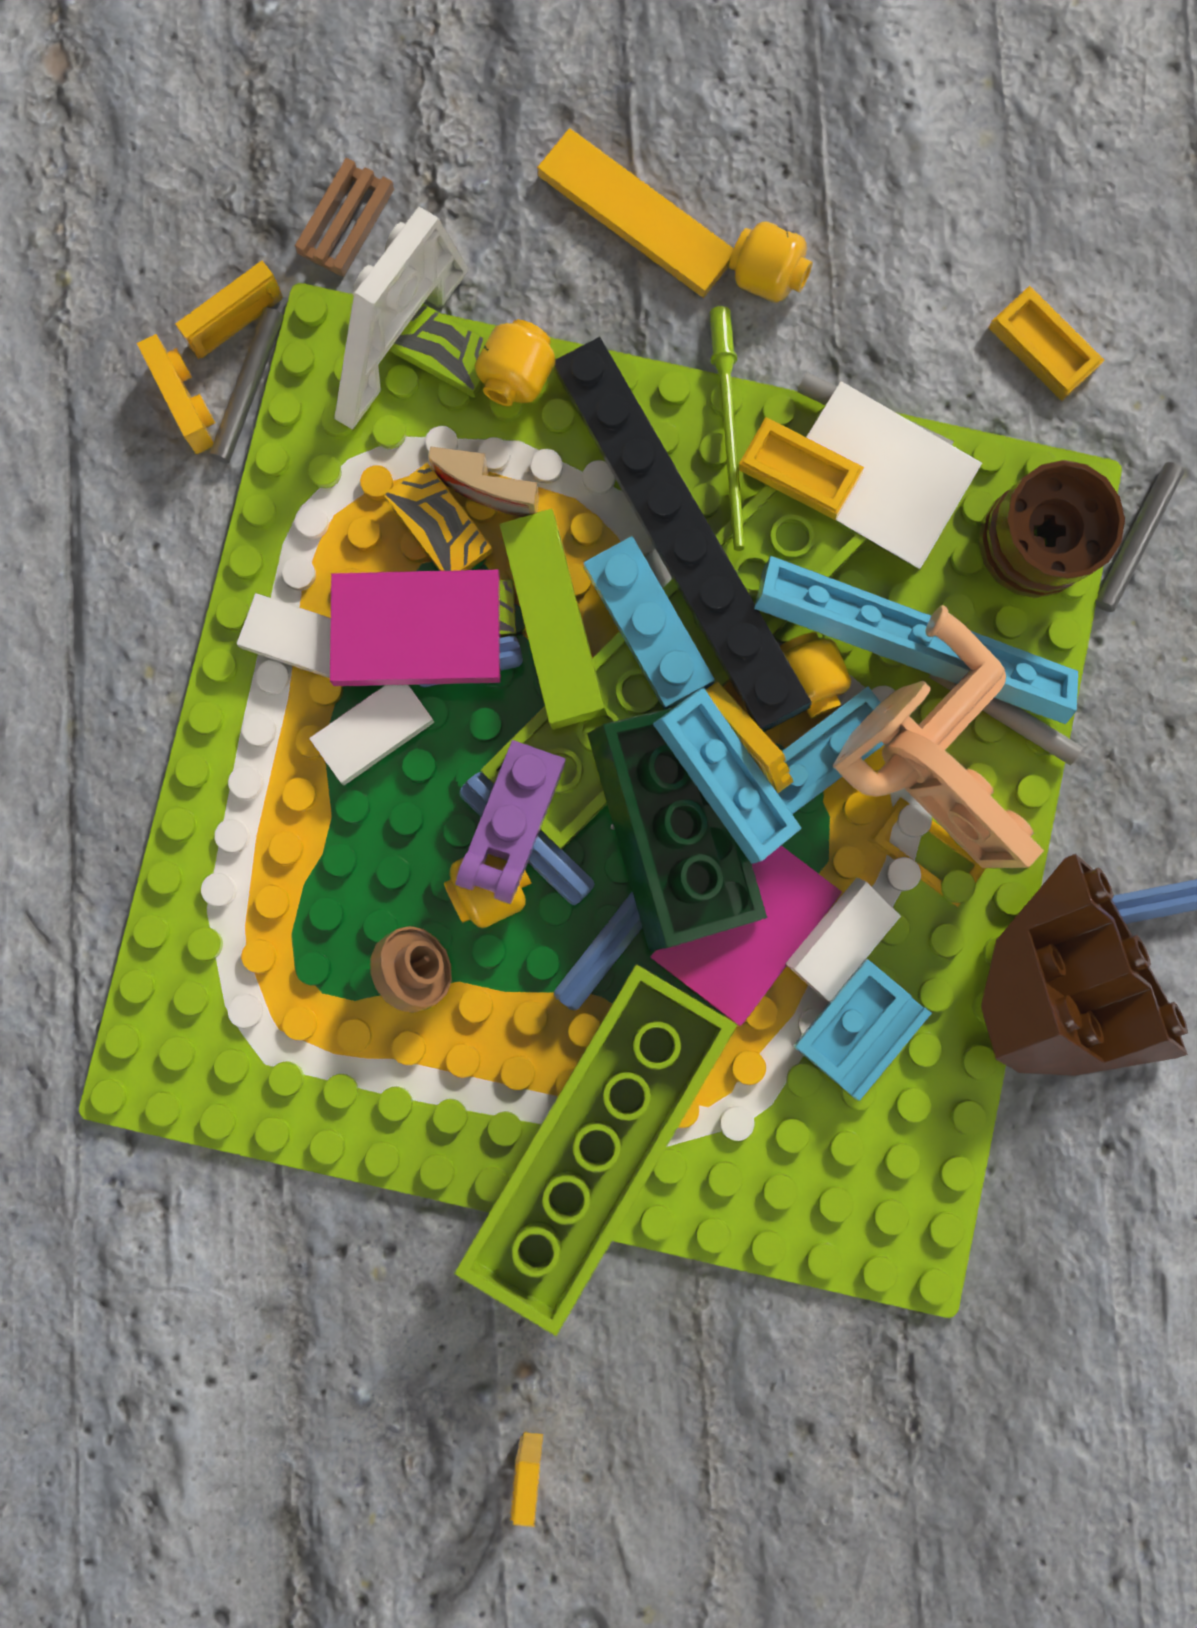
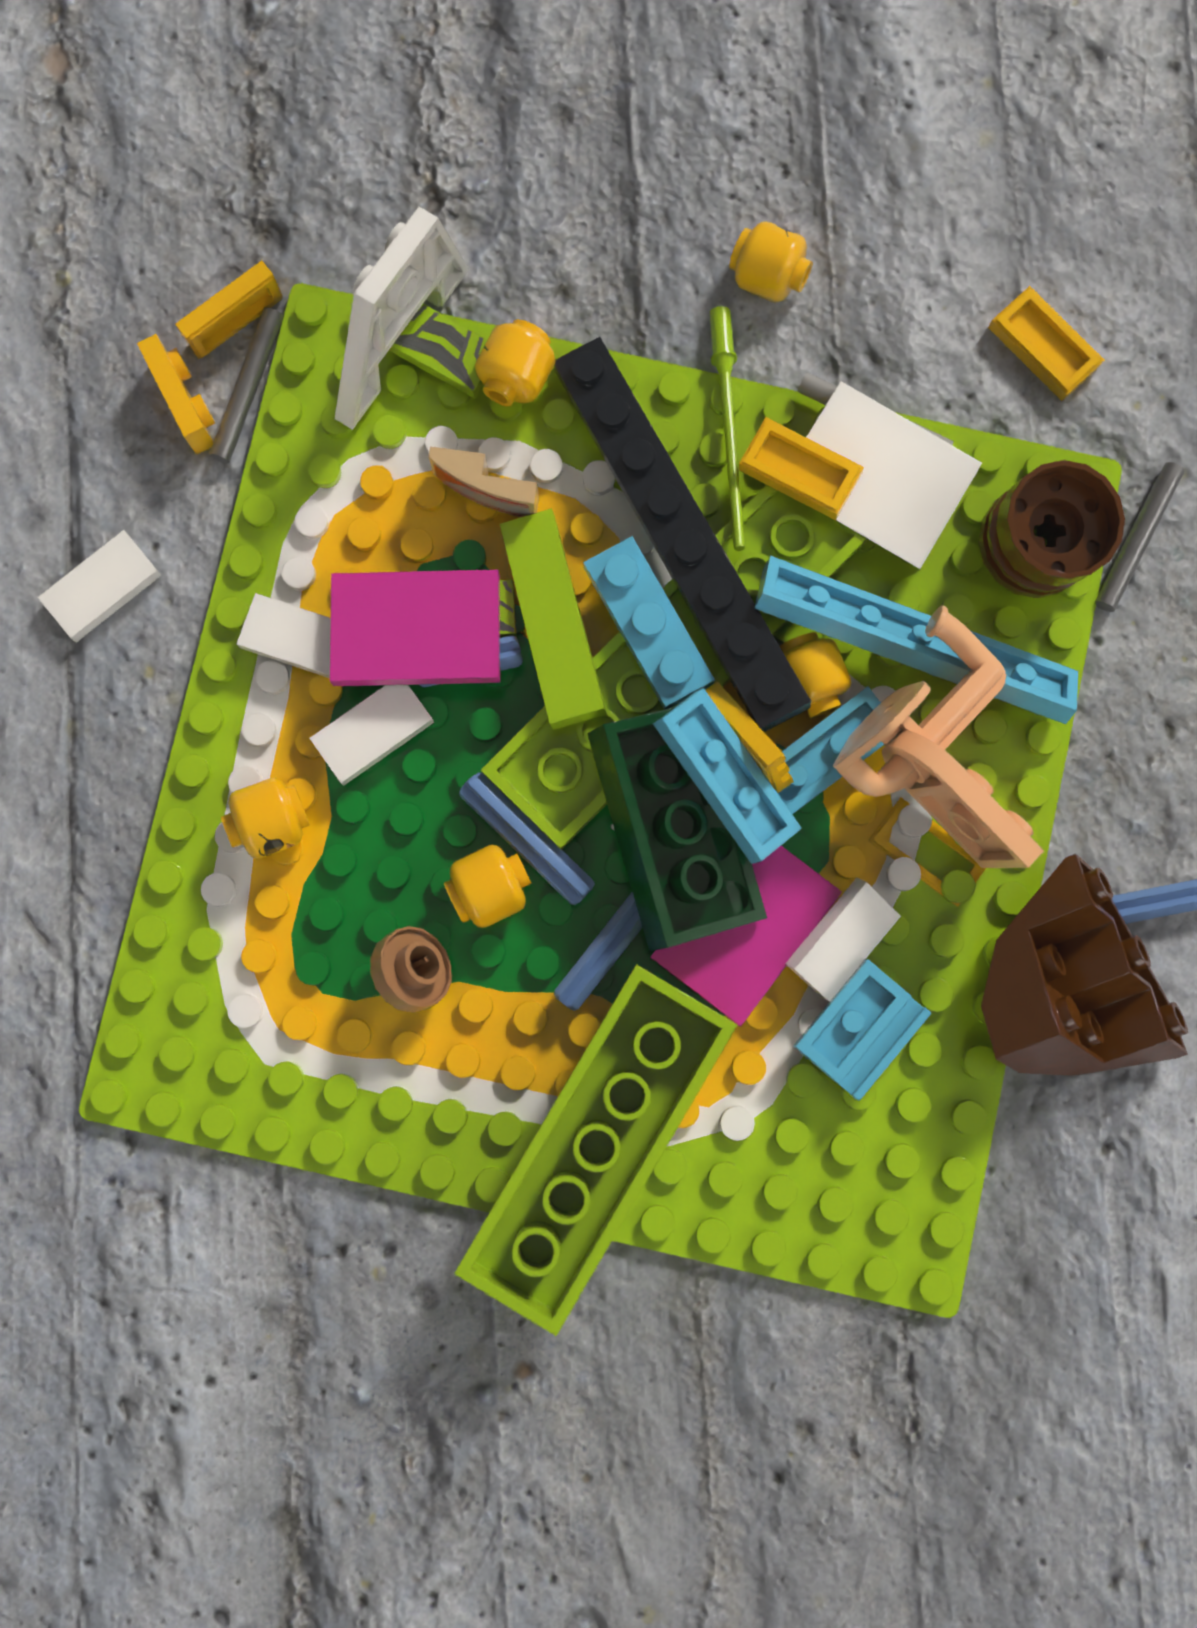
medium nougat tile [295,157,394,278] -> none
tile [383,463,493,571] -> none
medium lavender plate [456,740,566,904] -> none
yellow tile [510,1432,543,1527] -> none
yellow tile [537,128,734,298] -> none
light grey bar [929,675,1083,766] -> none
none -> white tile [38,530,161,643]
none -> yellow head [221,778,310,859]

